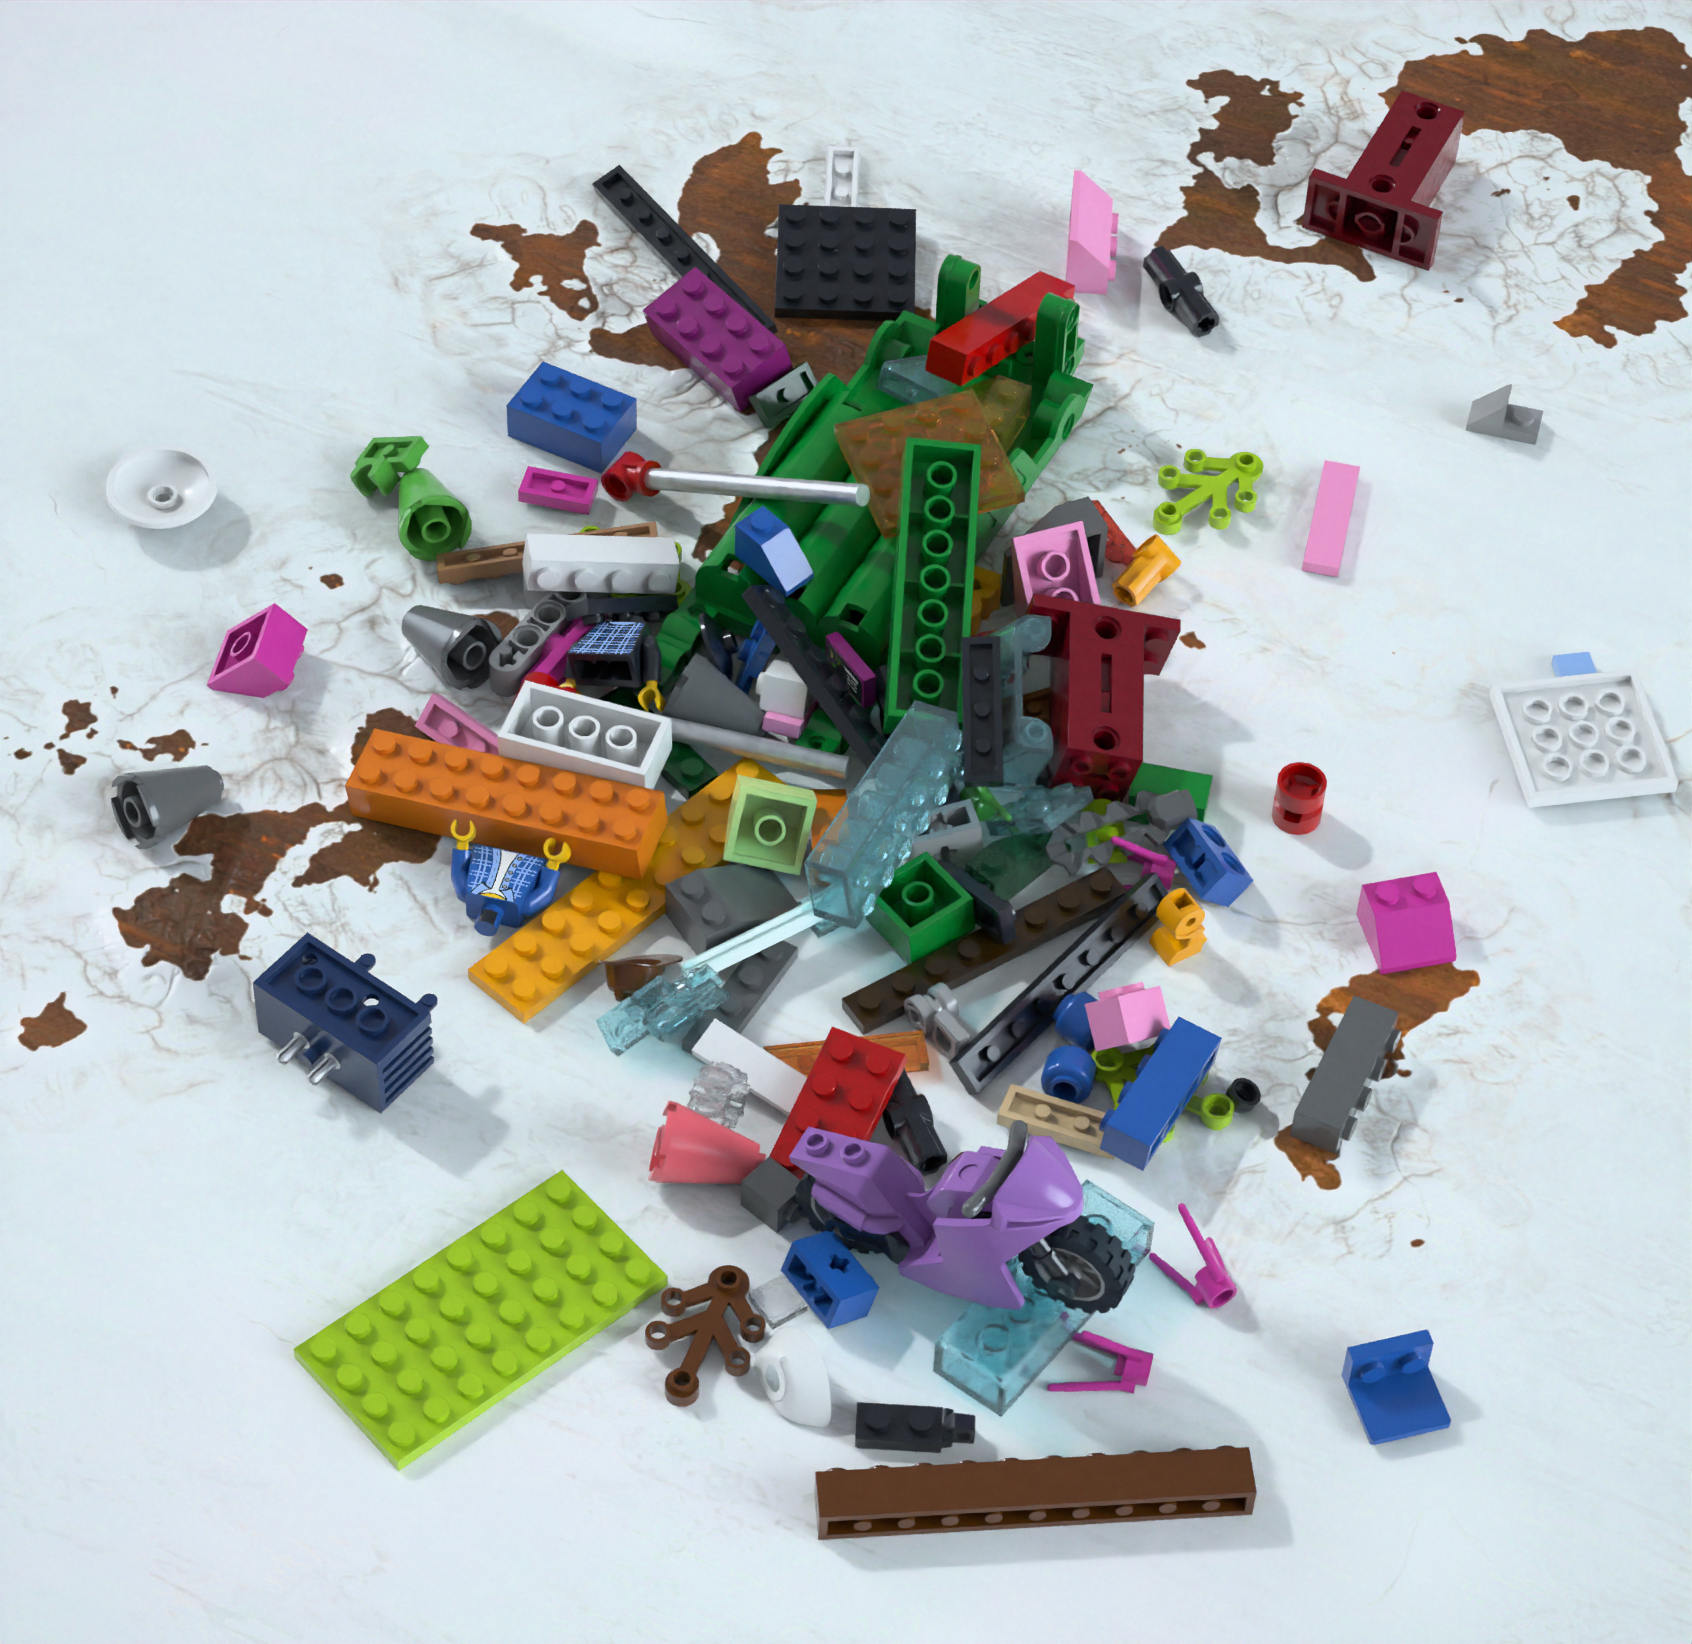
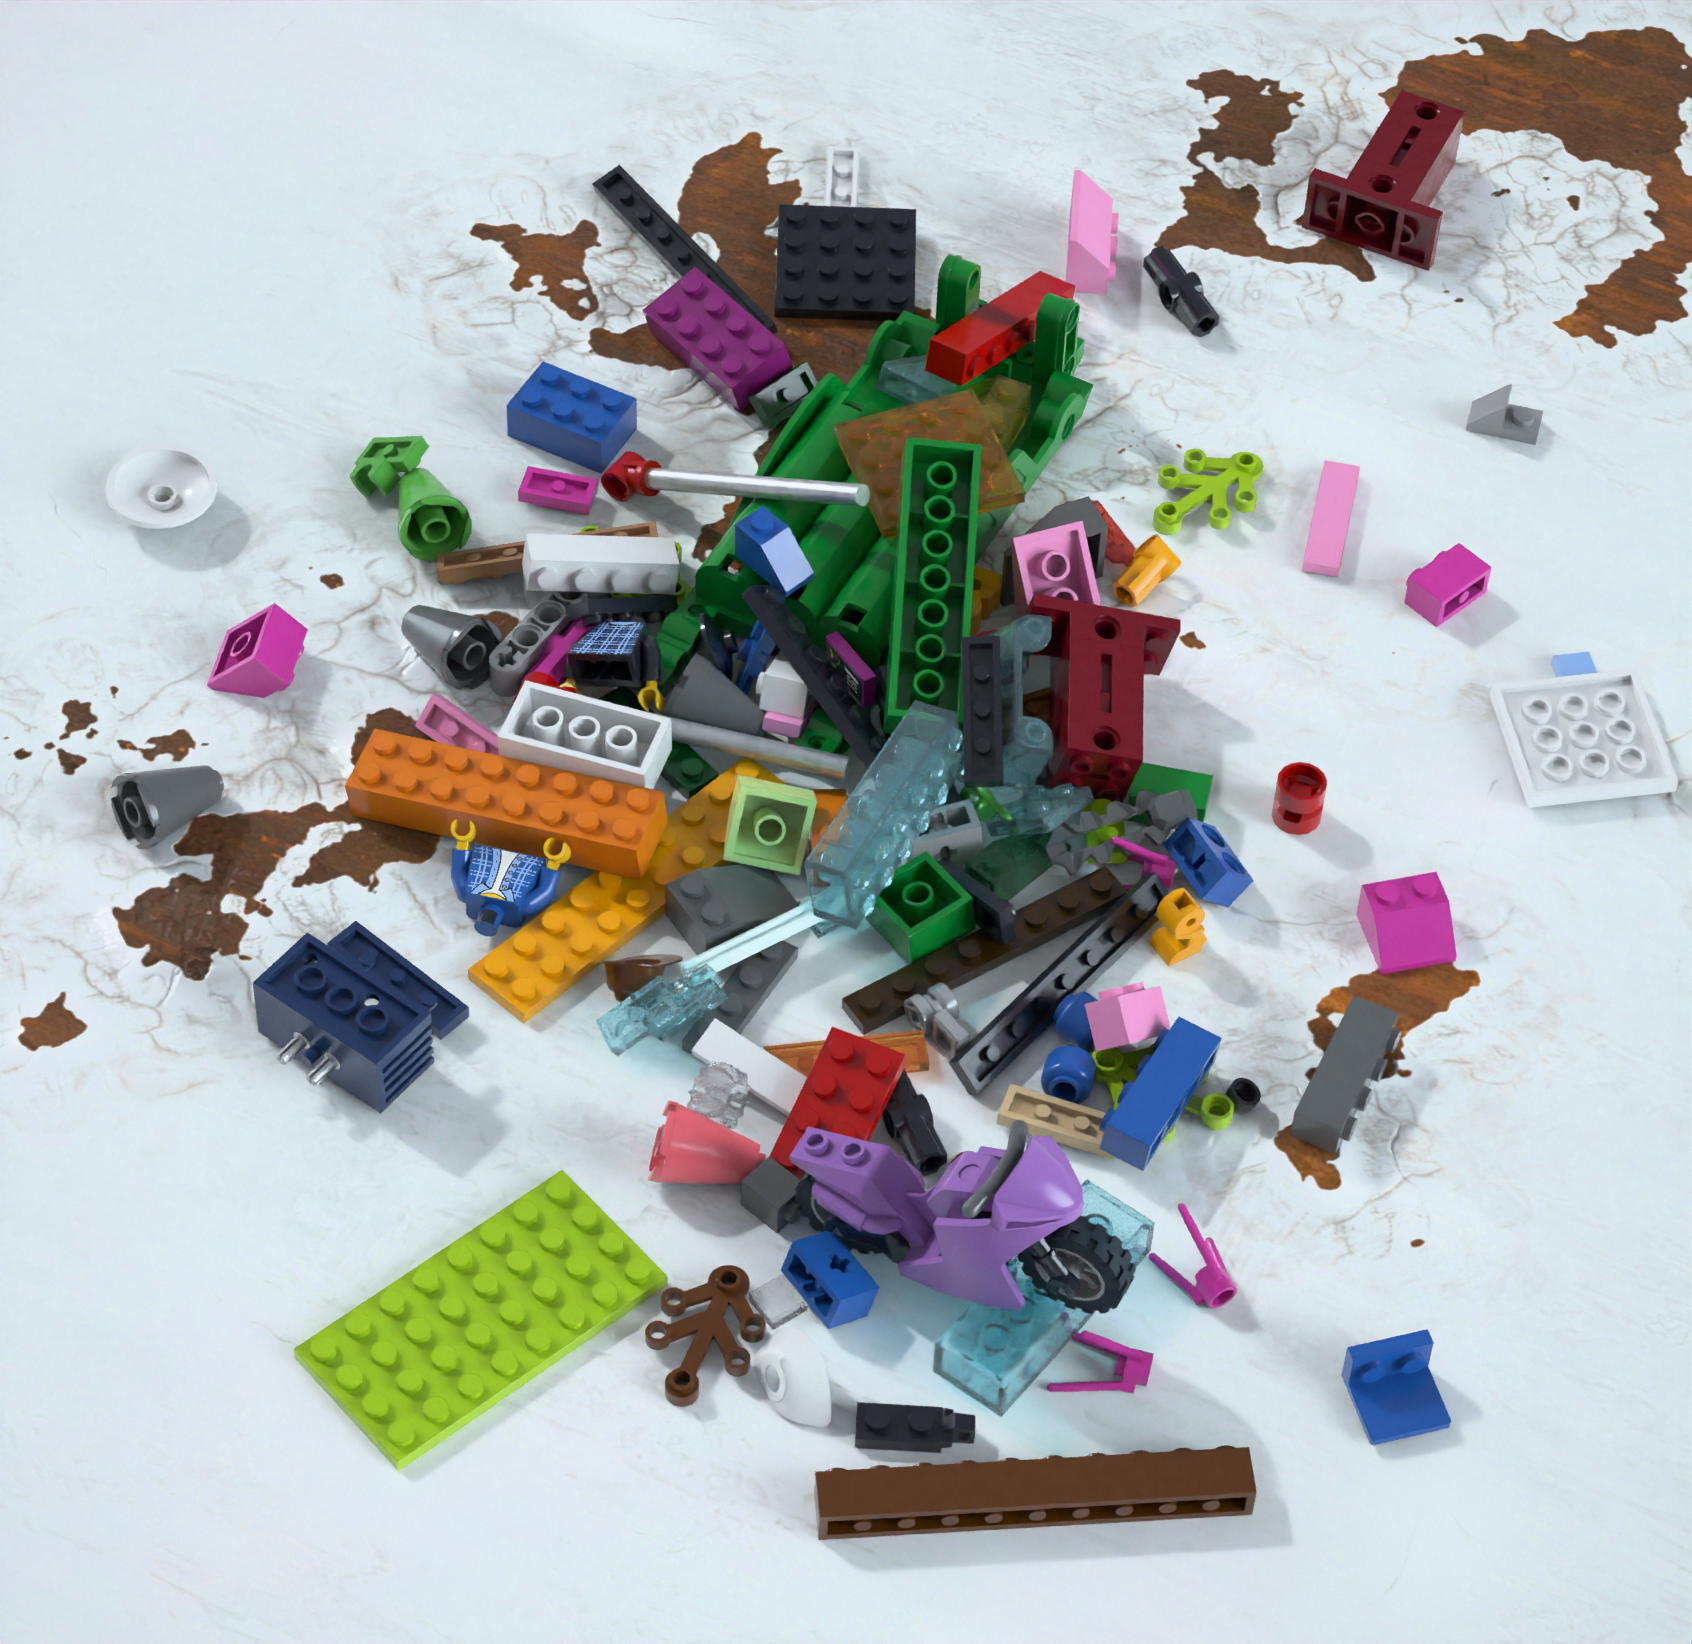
none -> dark blue plate [327,921,469,1040]
none -> dark pink brick [1404,543,1492,627]

